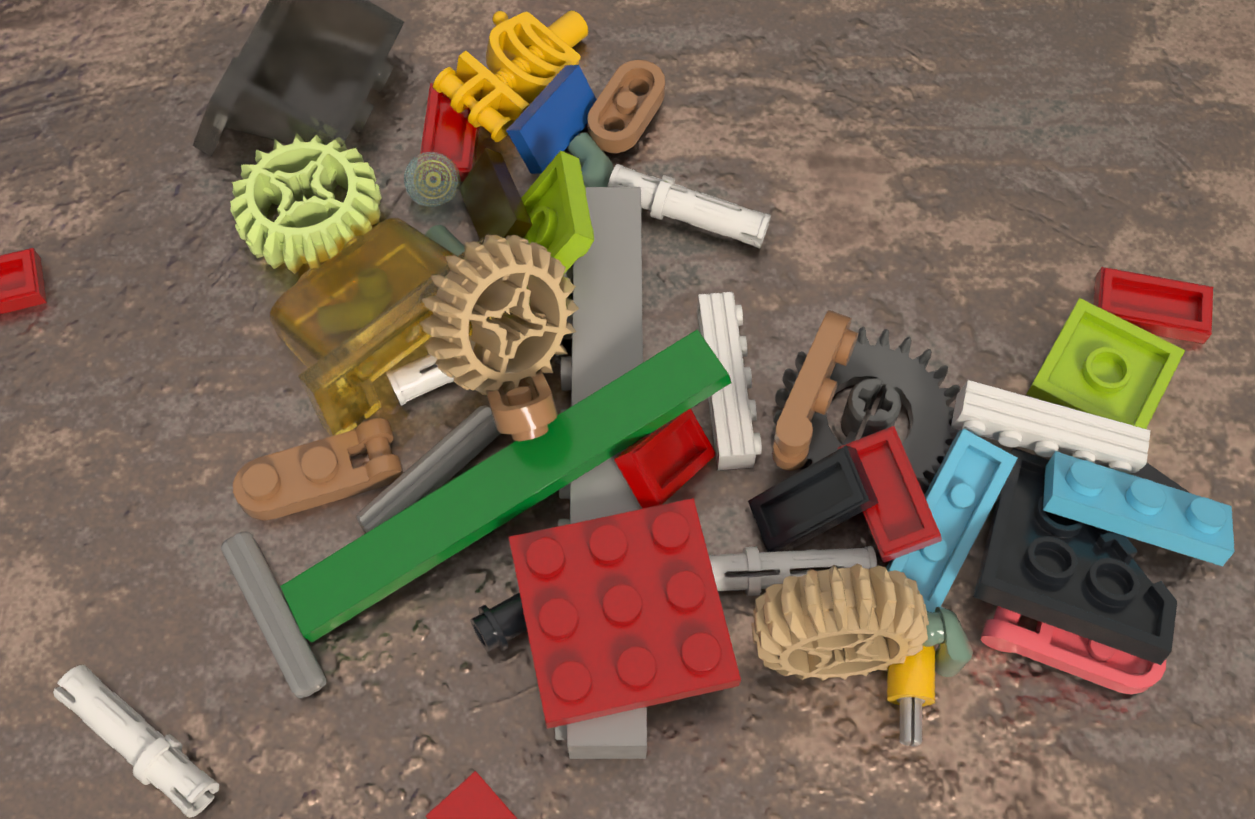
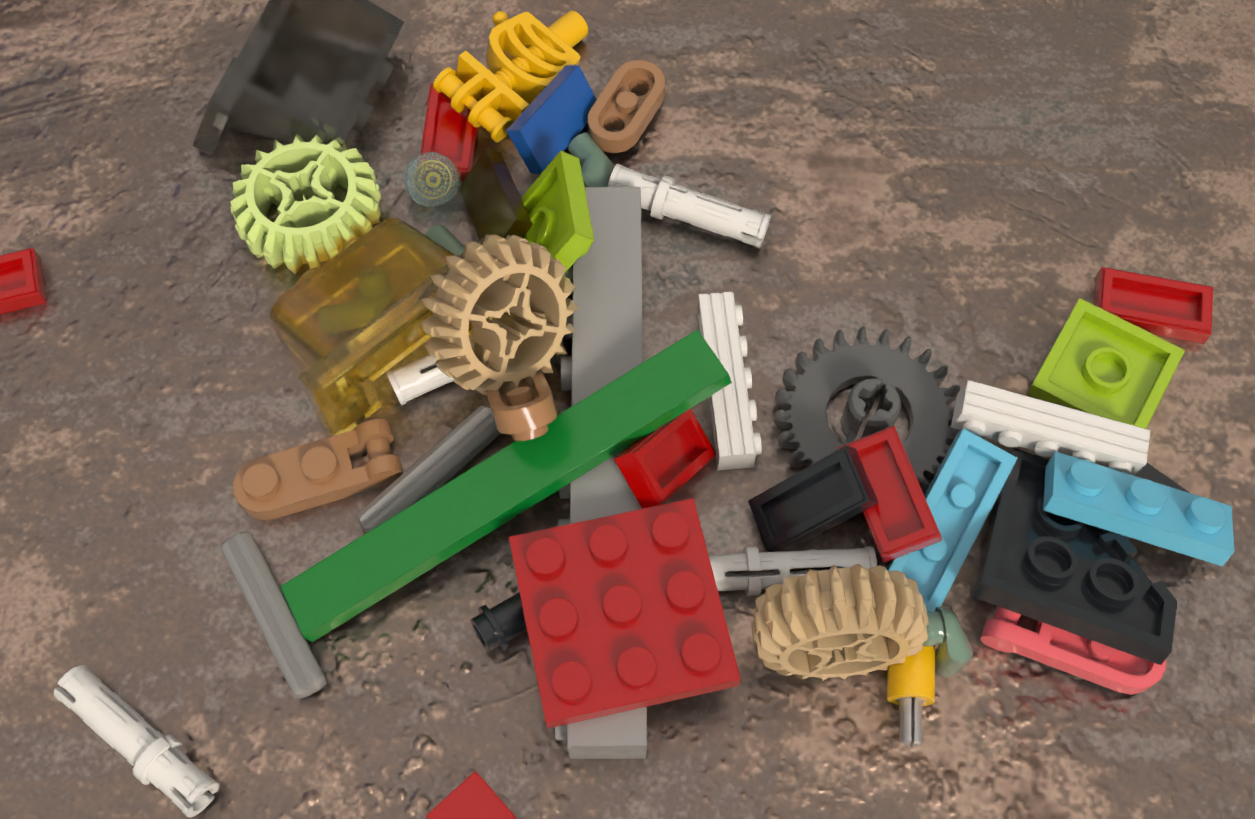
medium nougat plate [772,310,859,471] -> none

